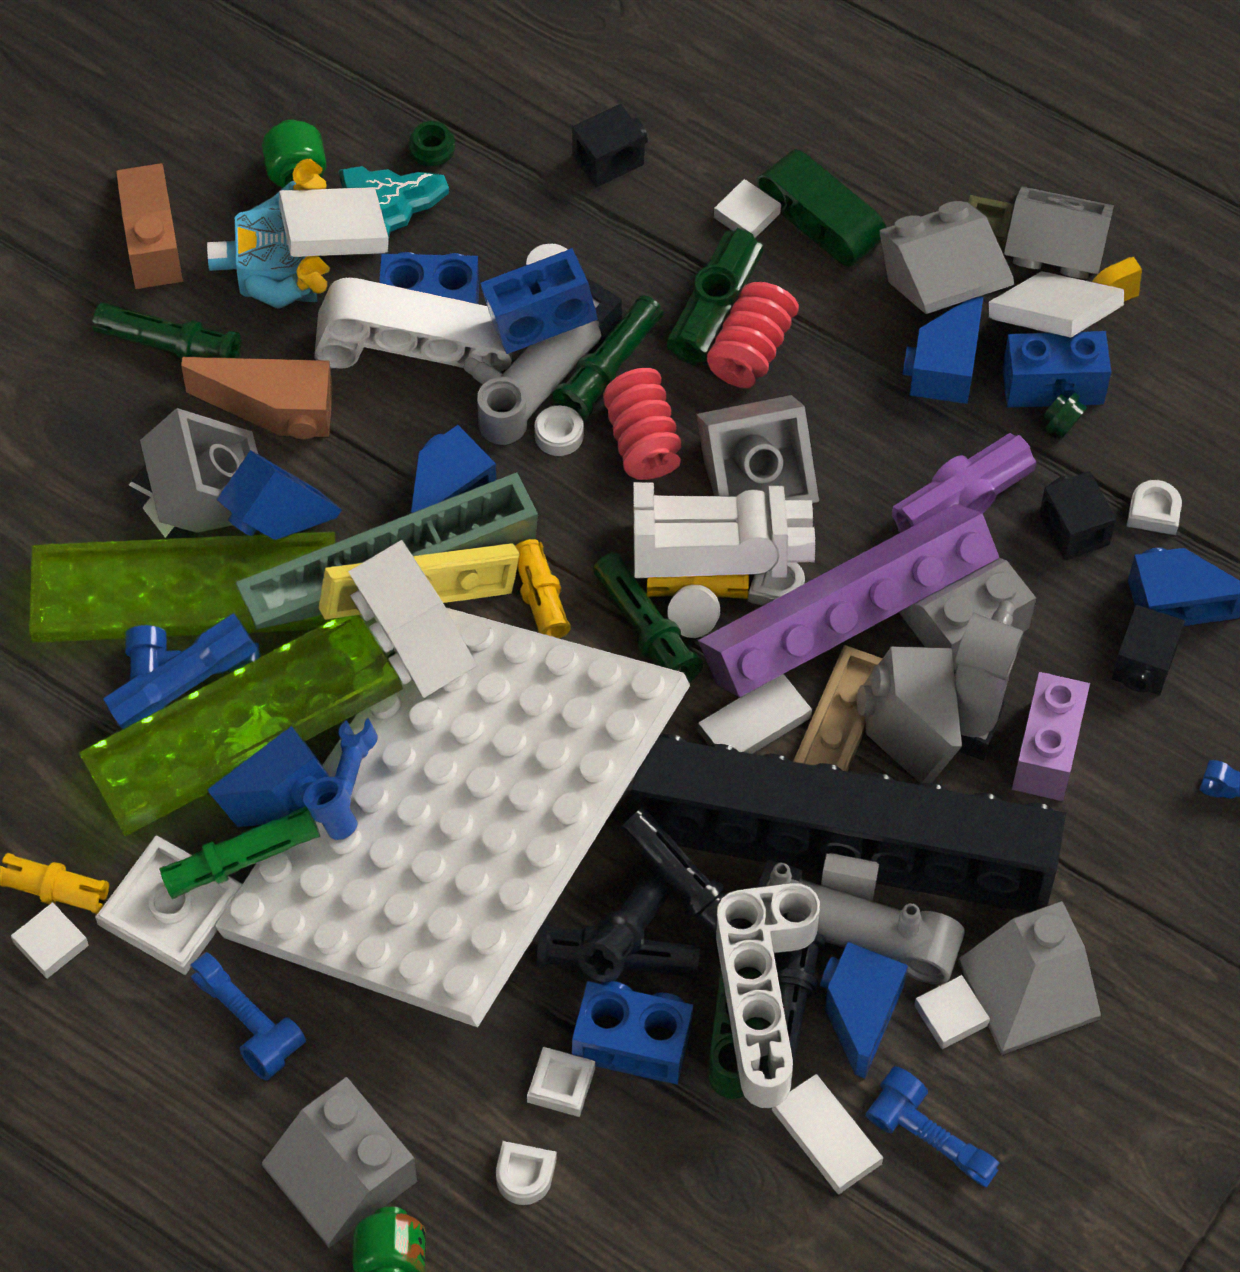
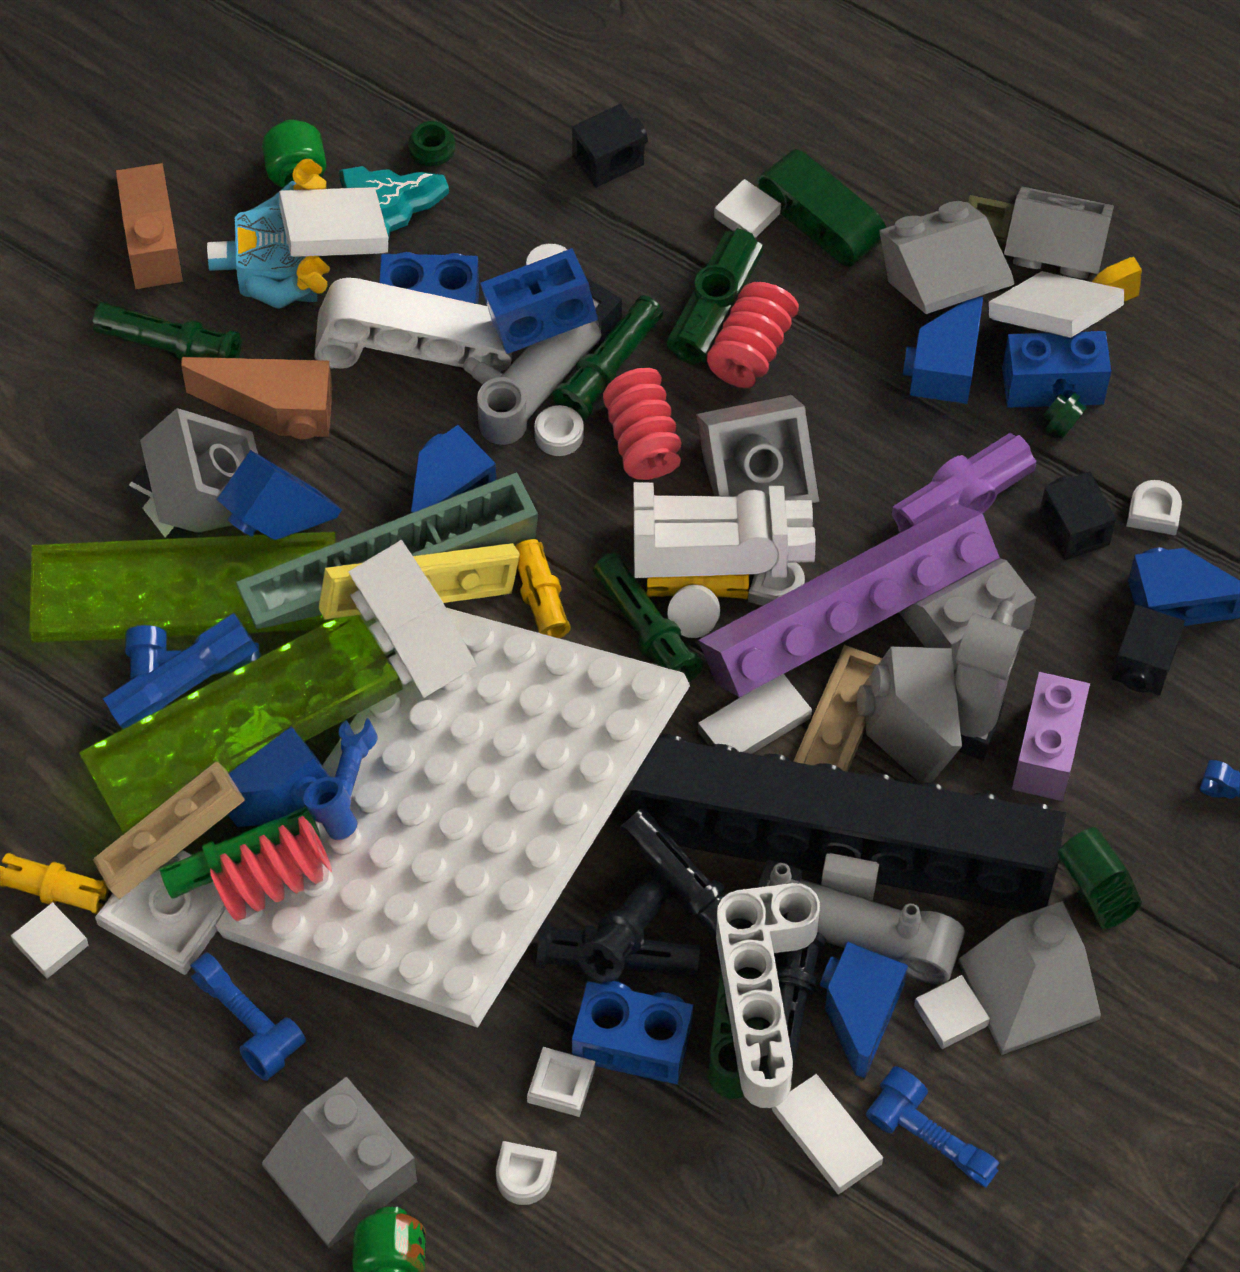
none -> tan tile [93,761,245,900]
none -> coral piece [210,816,332,921]
none -> dark green beam [1058,827,1142,930]

